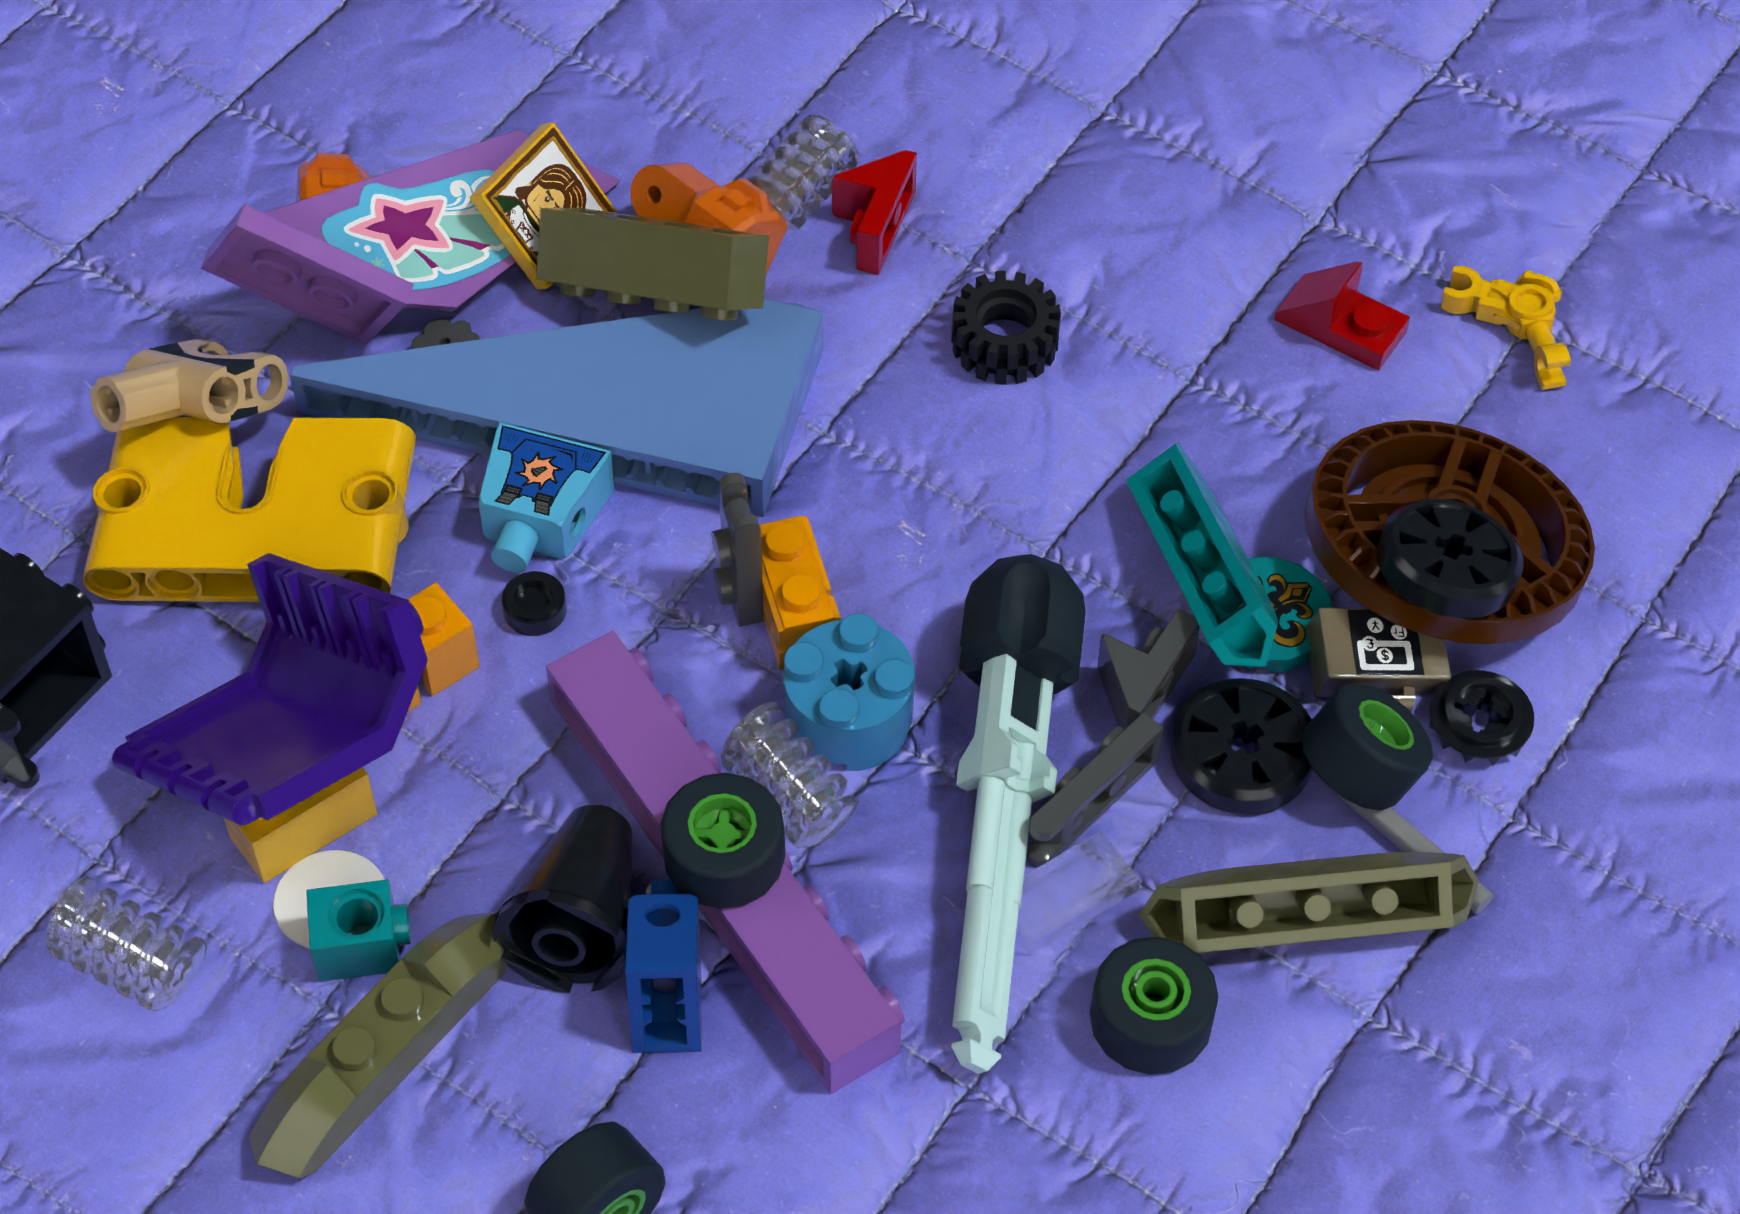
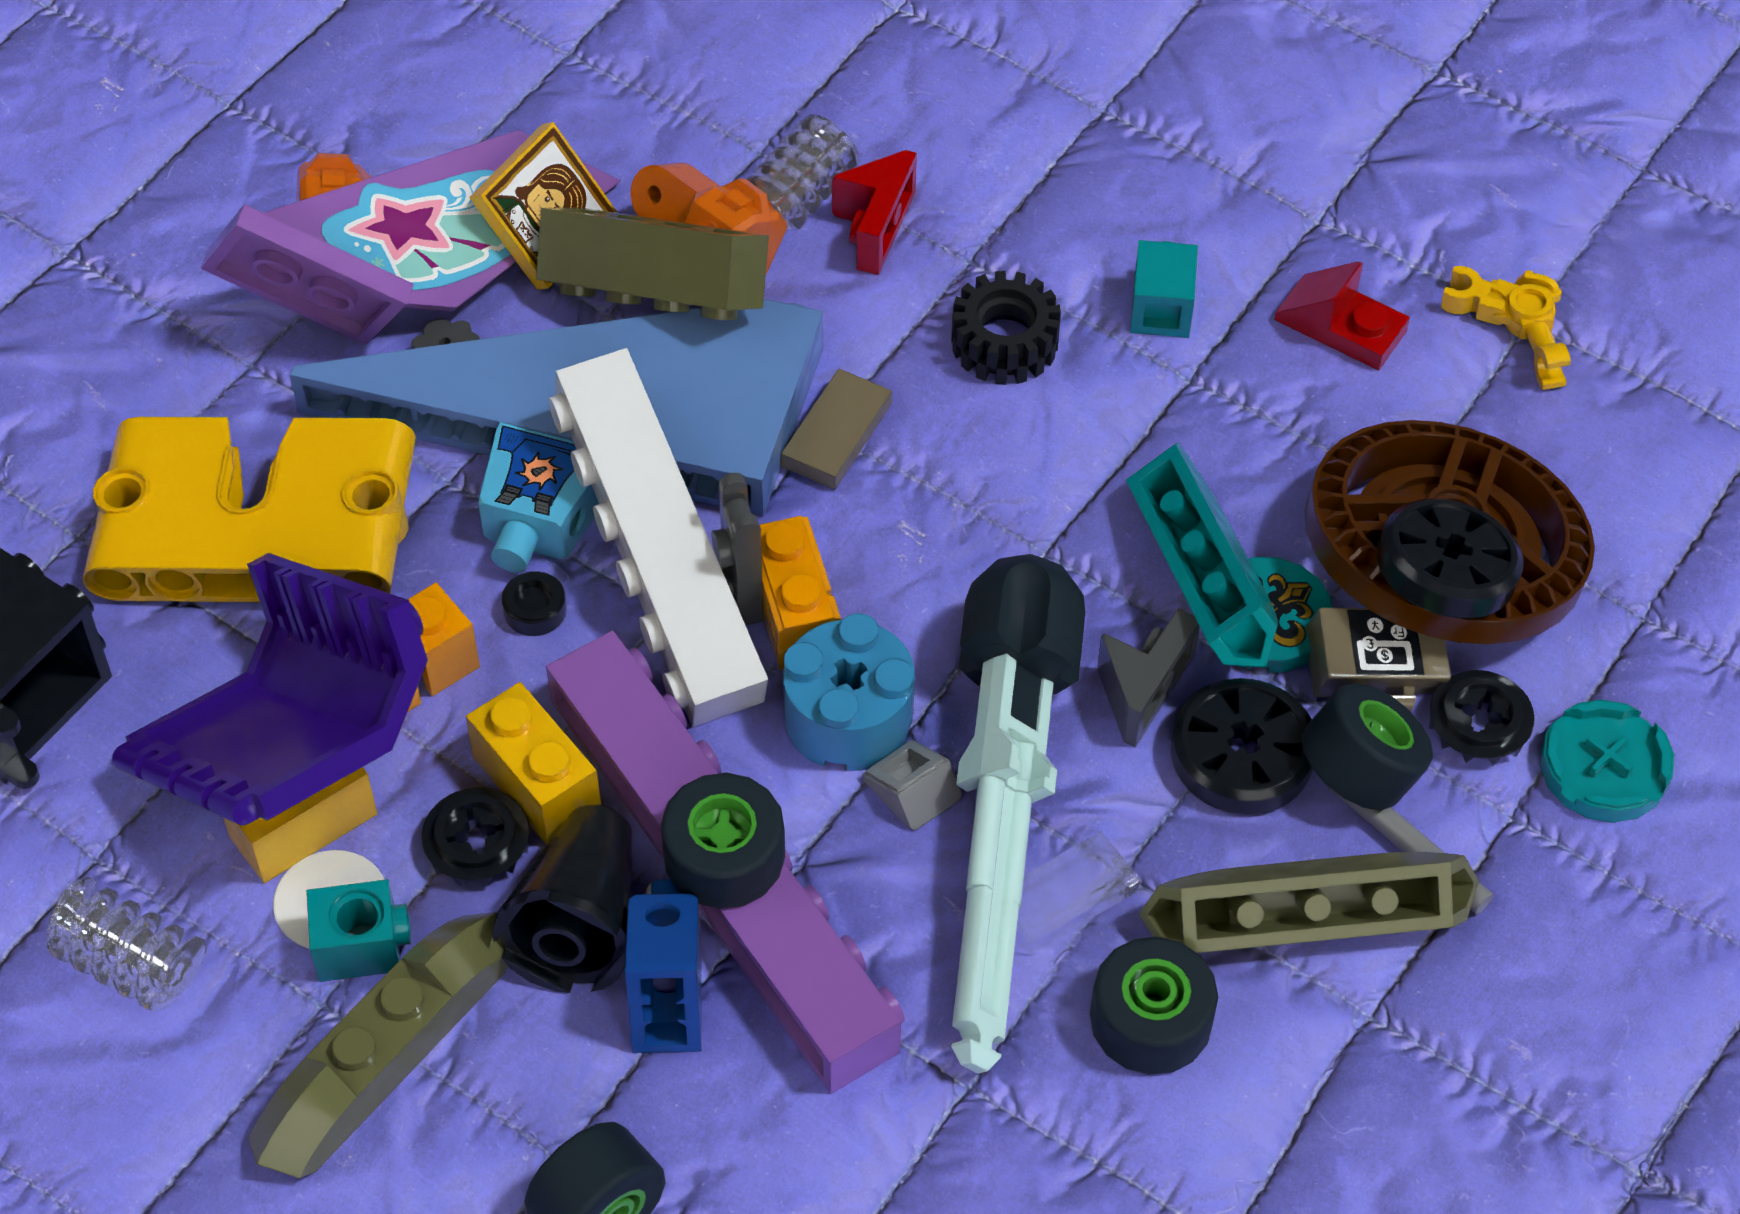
tan connector [90,339,289,432] -> none
clear piece [721,701,859,848] -> none
dark grey hinge [1027,712,1164,868] -> none
none -> black gear [422,787,529,887]
none -> yellow brick [466,682,601,845]
none -> white brick [548,348,768,728]
none -> dark tan tile [781,368,892,490]
none -> light grey slope [862,740,962,830]
none -> teal brick [1130,240,1198,338]
none -> teal tile [1540,699,1675,823]

